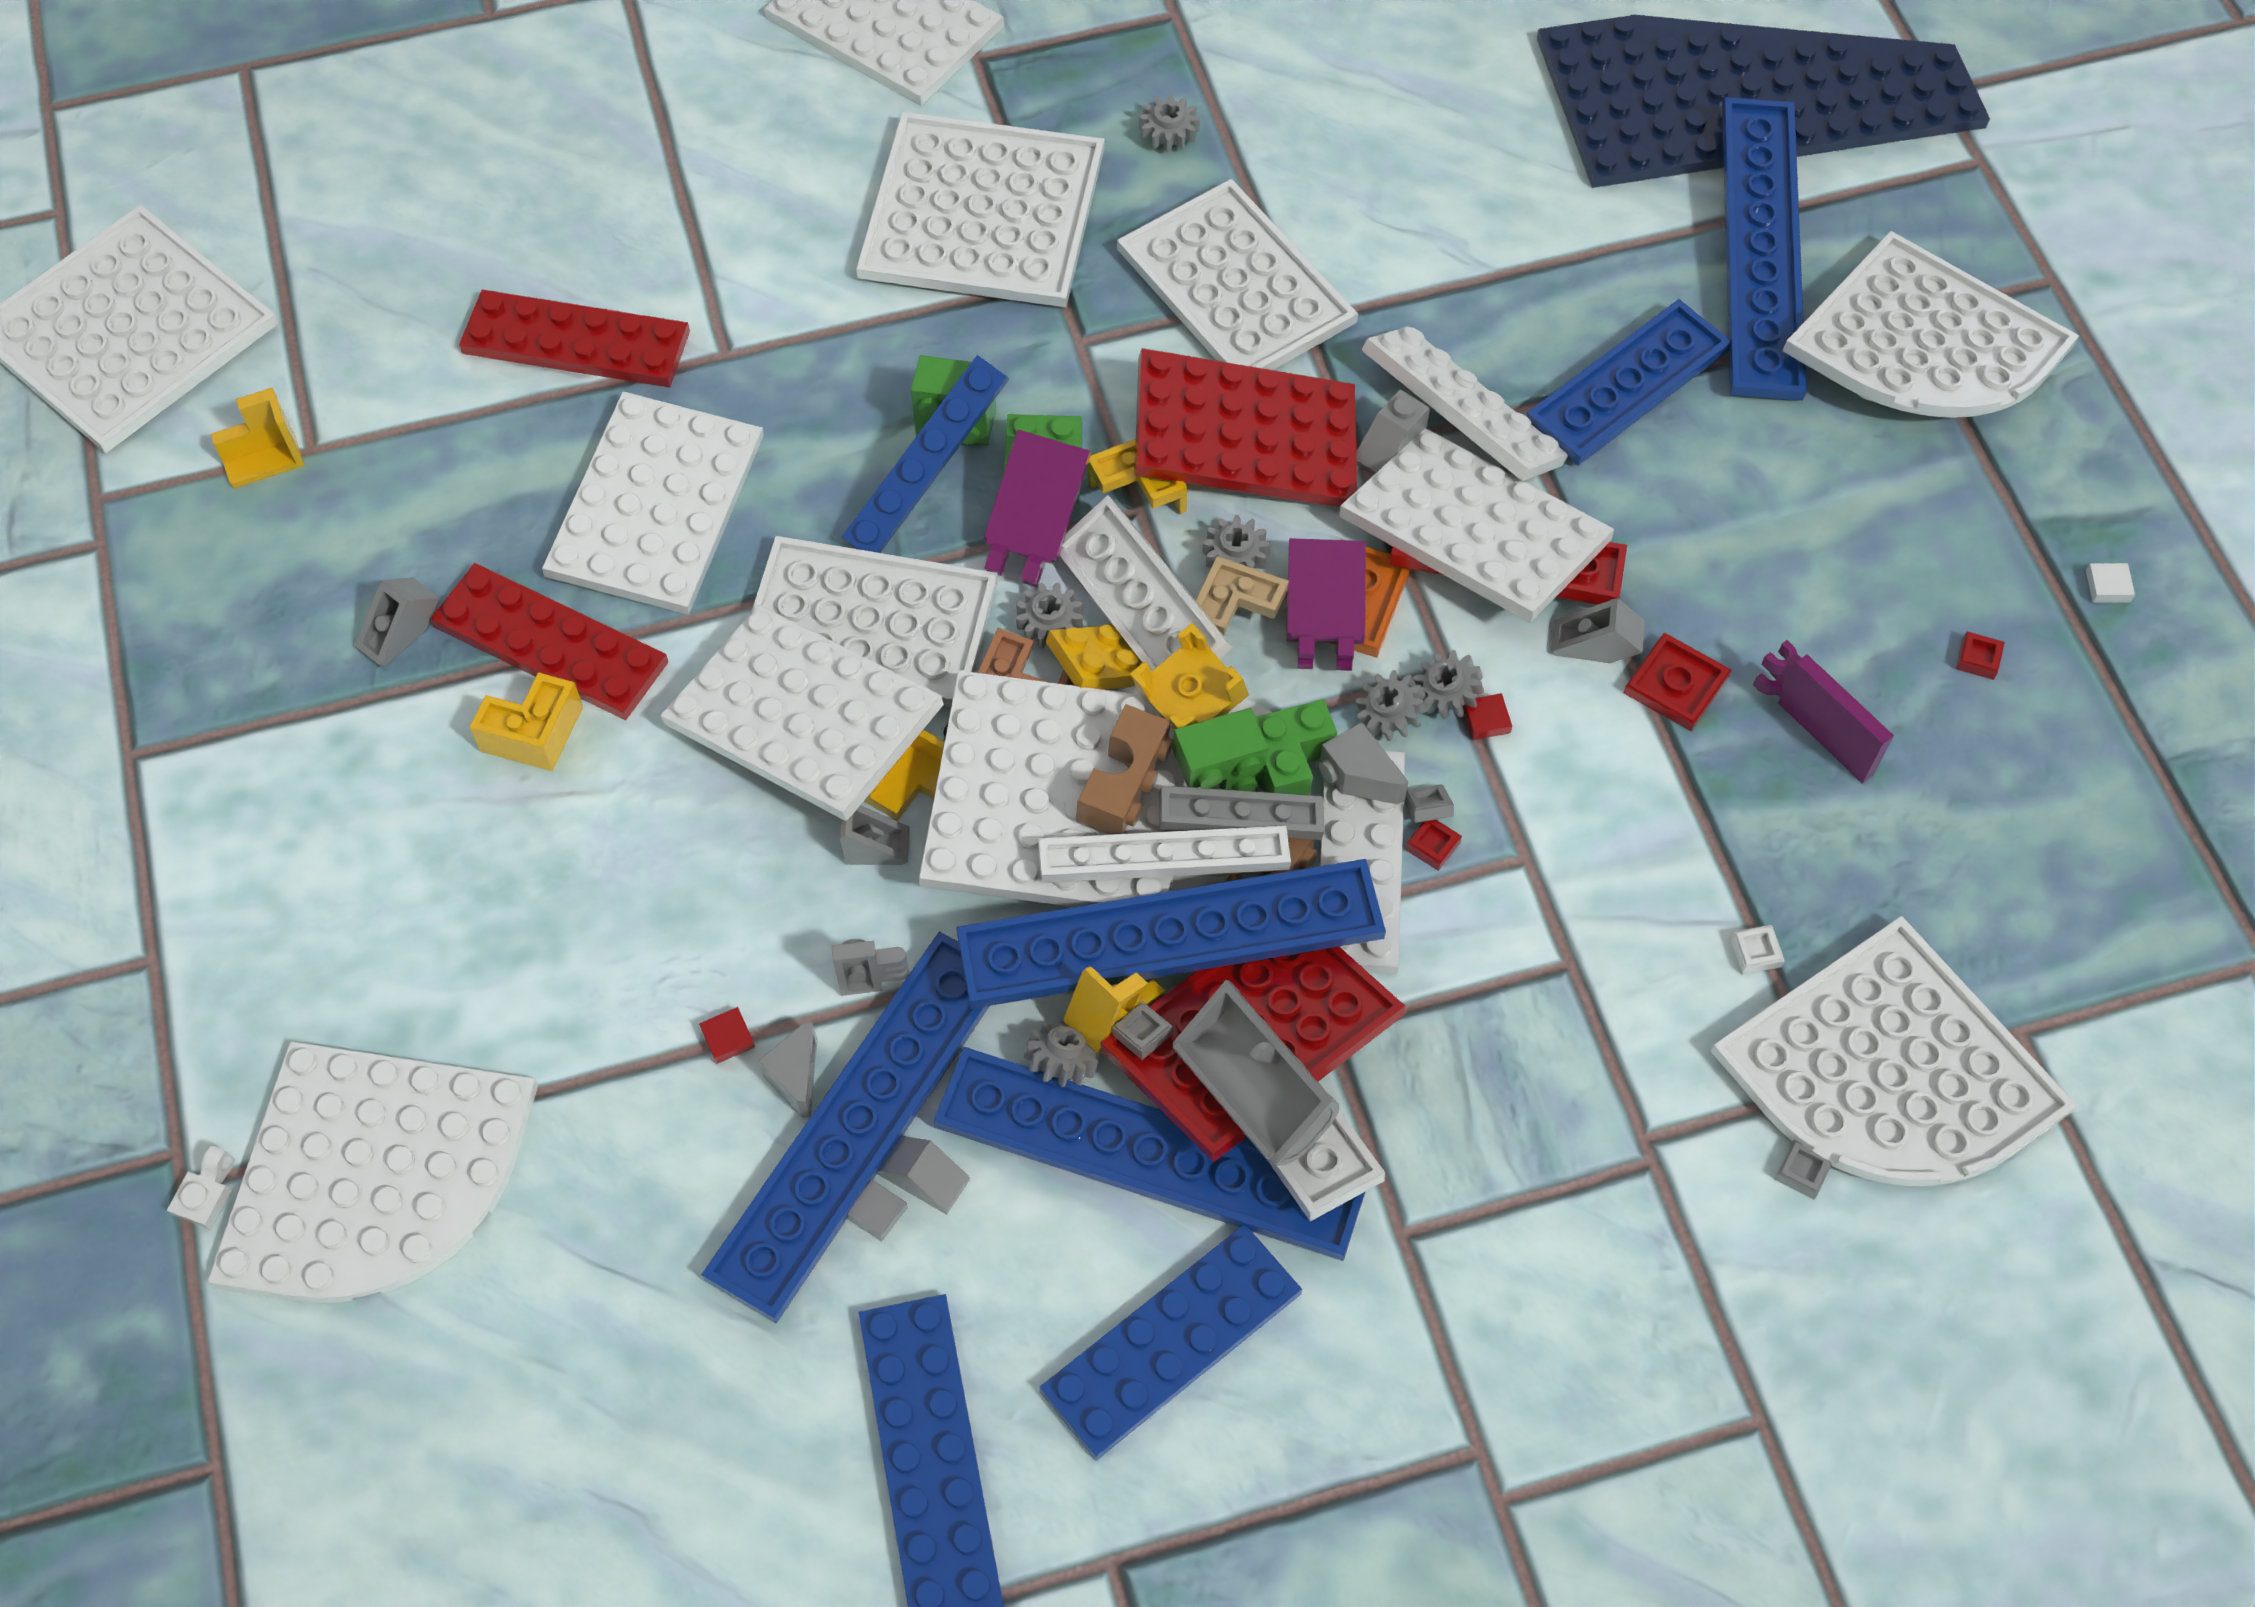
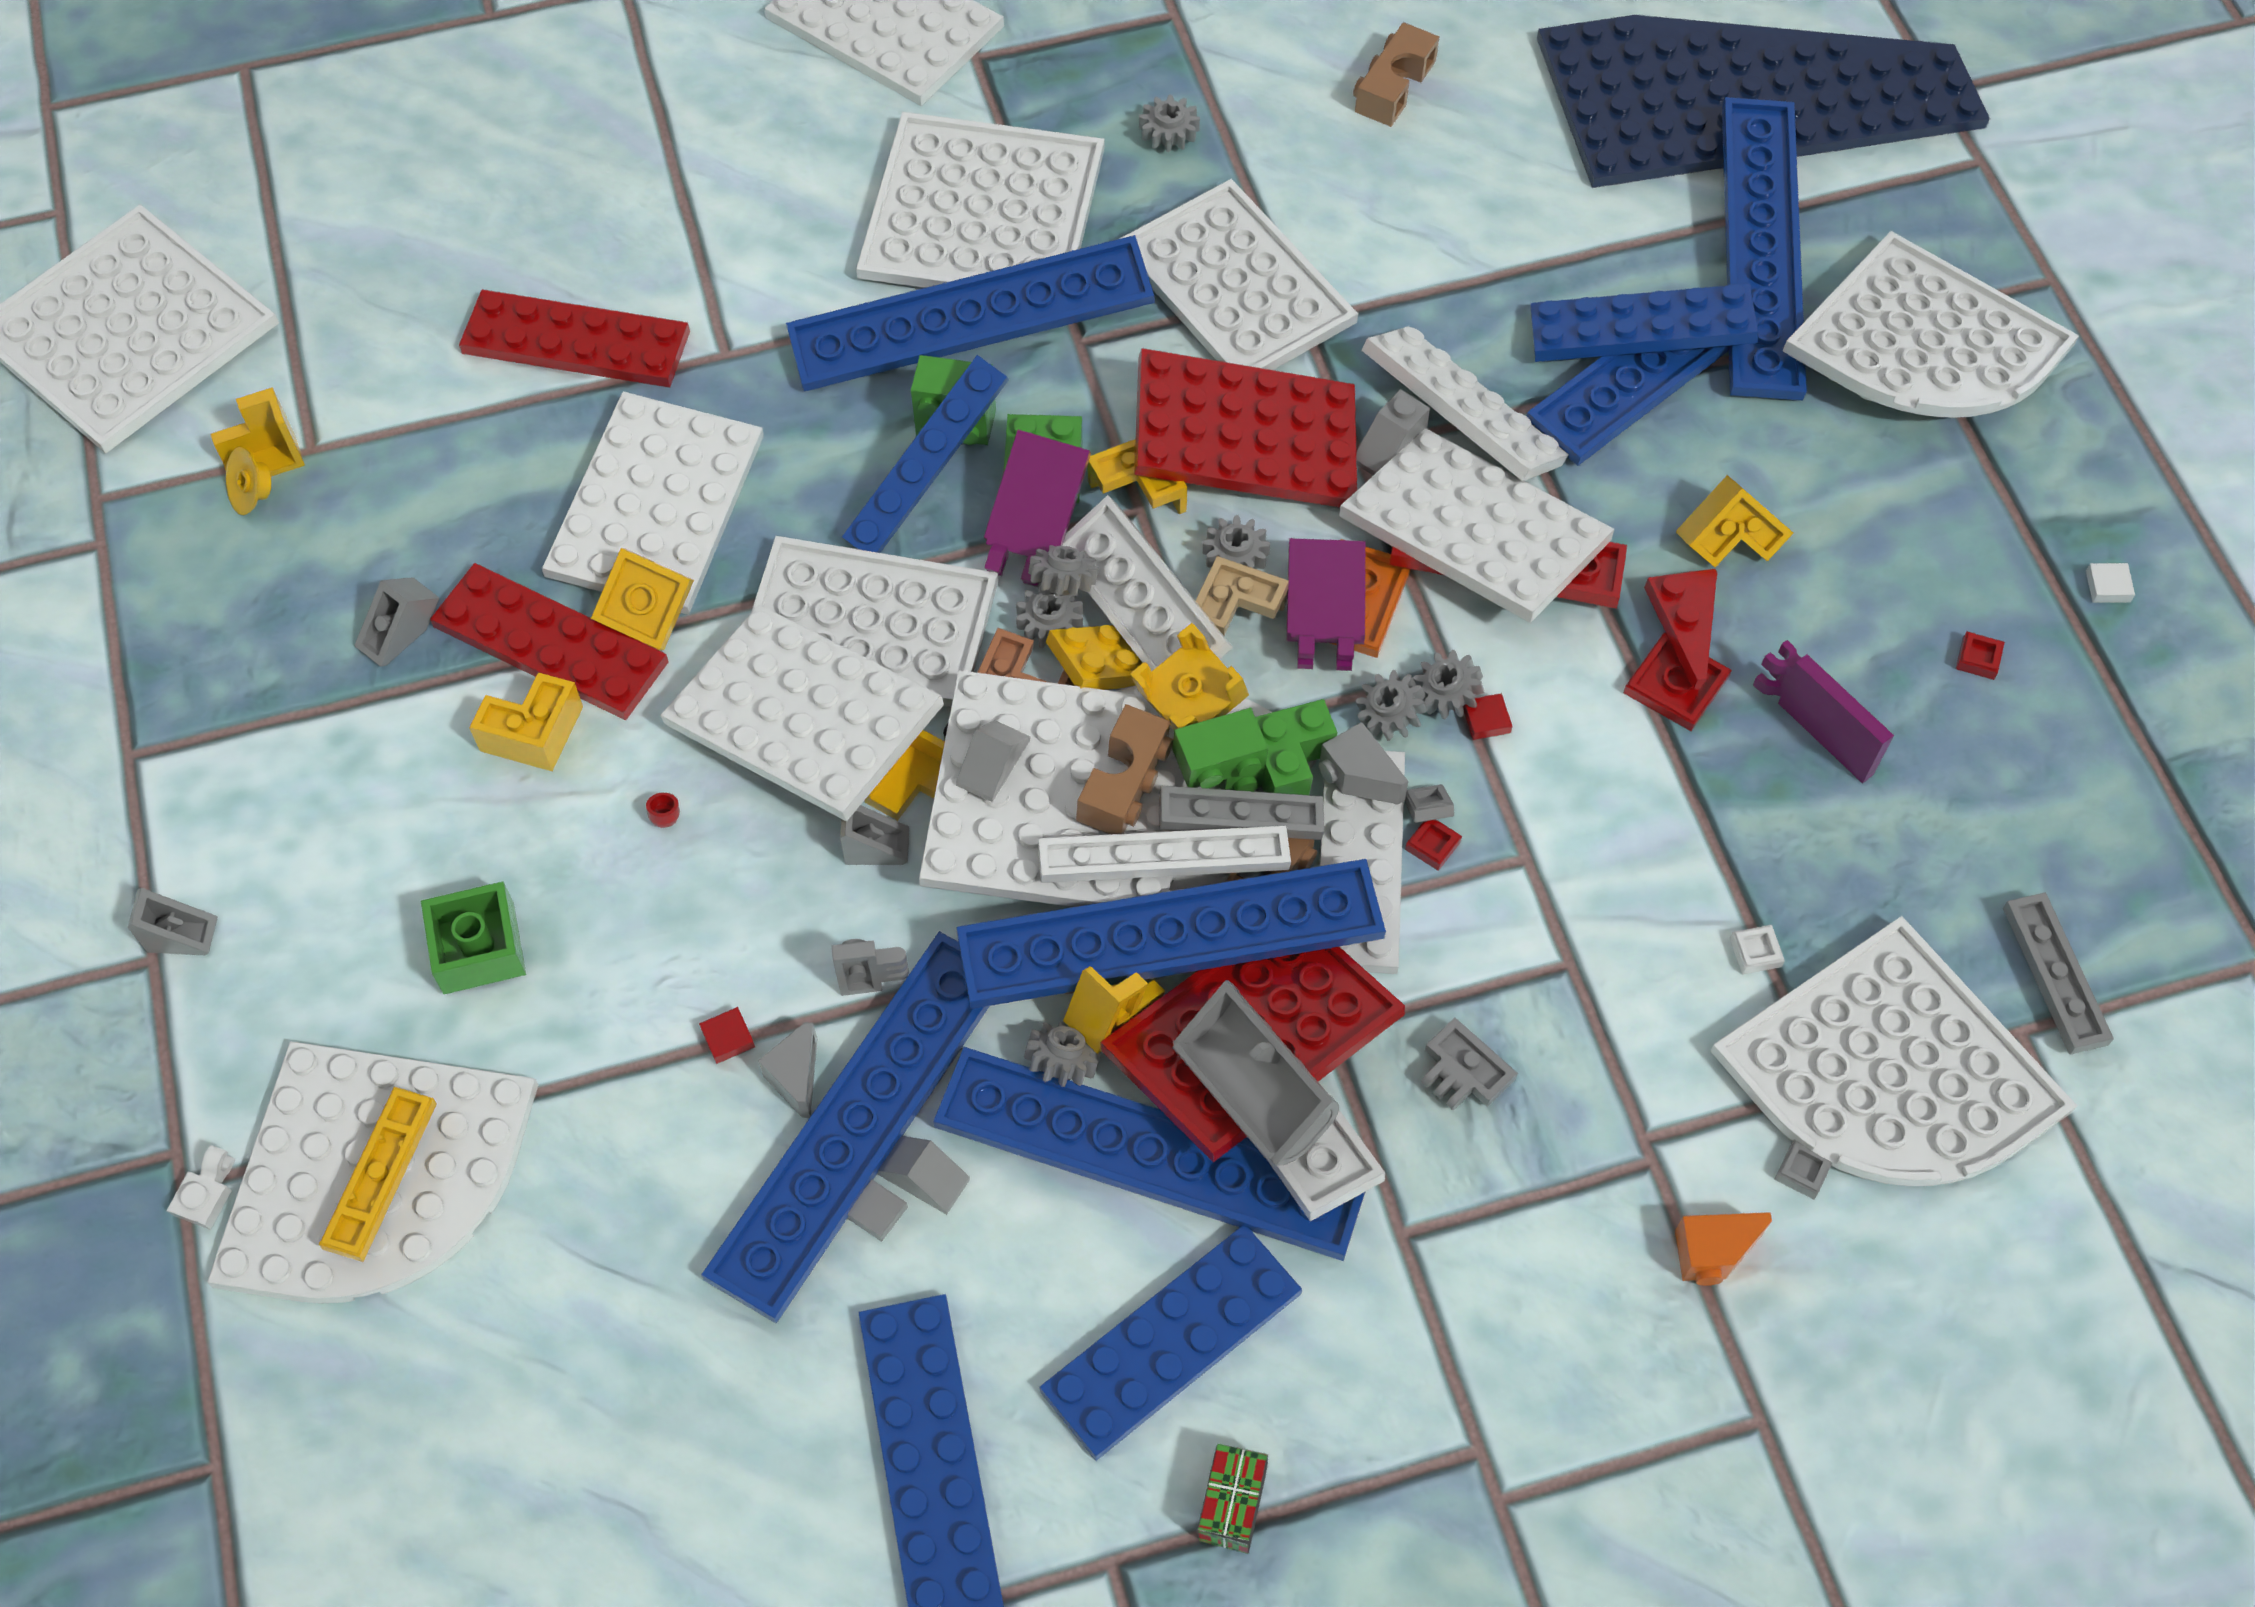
light grey tile [1112,1001,1173,1060] -> none
light grey slope [1551,598,1645,663] -> none
none -> light grey slope [128,888,218,955]
none -> yellow piece [226,447,271,515]
none -> yellow plate [319,1087,437,1262]
none -> bright green brick [421,881,526,995]
none -> yellow plate [591,548,694,650]
none -> red hinge [646,792,680,828]
none -> blue plate [786,235,1155,392]
none -> light grey slope [956,720,1030,802]
none -> light grey gear [1028,545,1098,596]
none -> piece [1197,1444,1268,1554]
none -> medium nougat arch [1353,22,1440,127]
none -> light grey hinge [1421,1018,1518,1110]
none -> blue plate [1530,283,1758,362]
none -> red wing [1644,569,1717,690]
none -> orange slope [1675,1212,1772,1286]
none -> yellow panel [1676,475,1794,568]
none -> light grey plate [2003,892,2114,1055]

